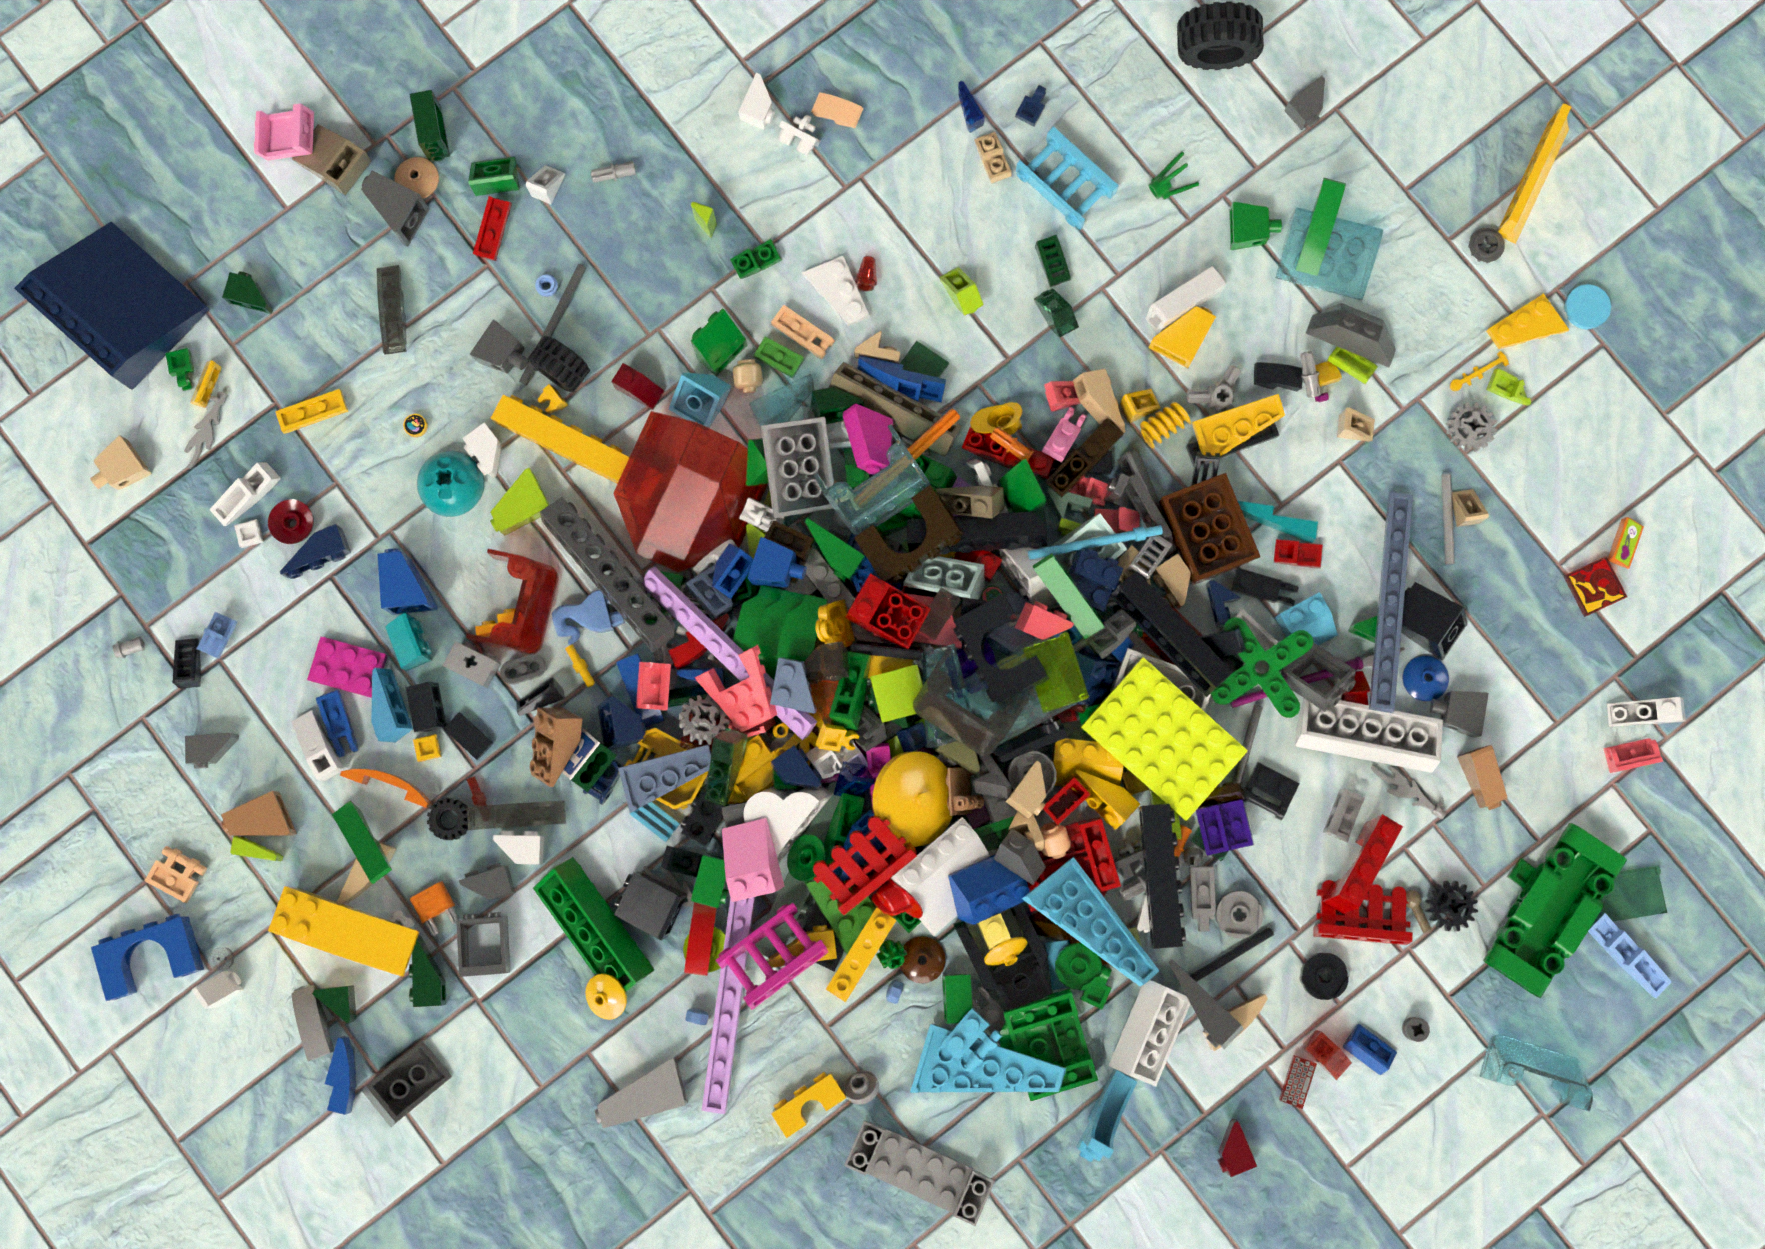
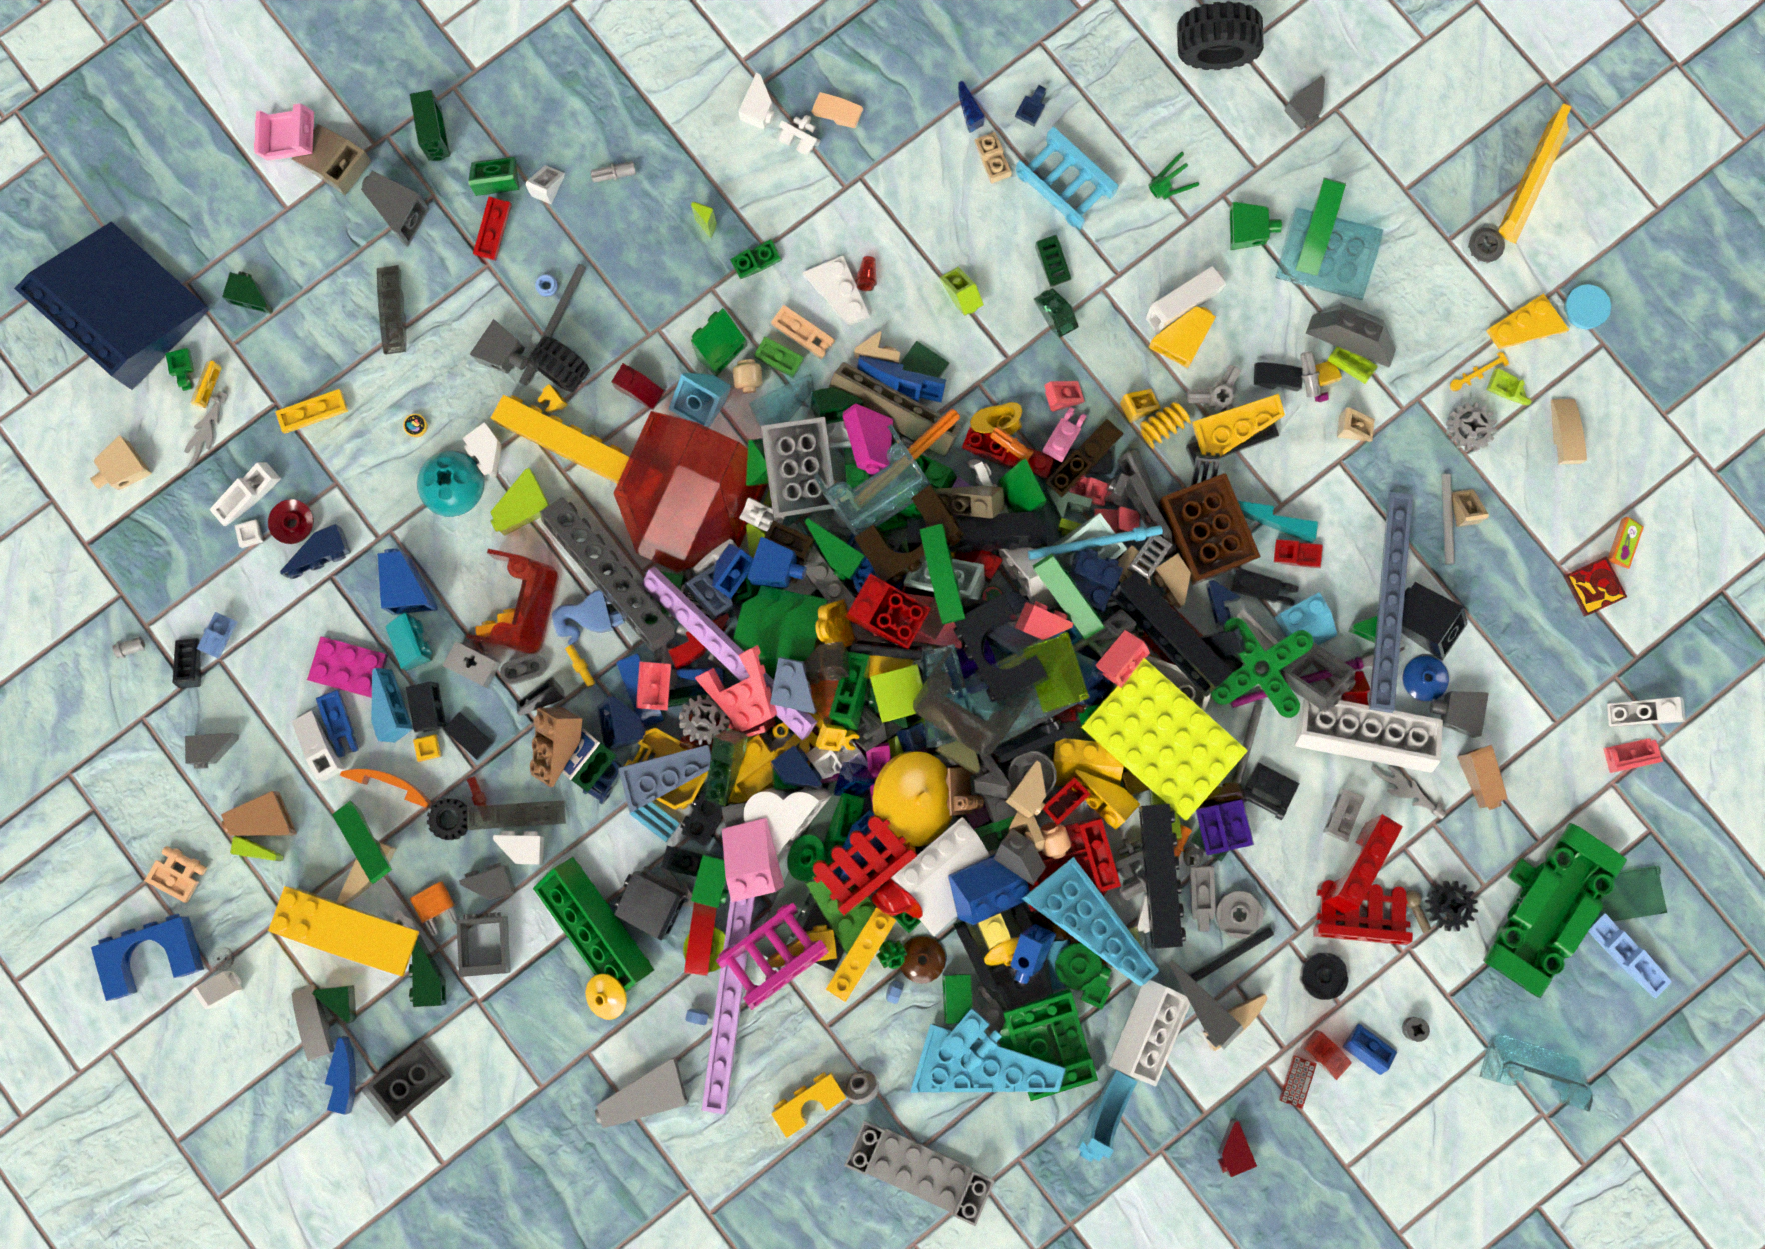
light nougat dish [394,157,439,199] -> none
tan slope [1073,368,1126,433] -> none
none -> green slope [920,524,966,625]
none -> blue torso [1011,924,1056,984]
none -> coral hinge [1096,630,1150,688]
none -> tan slope [1551,399,1587,465]

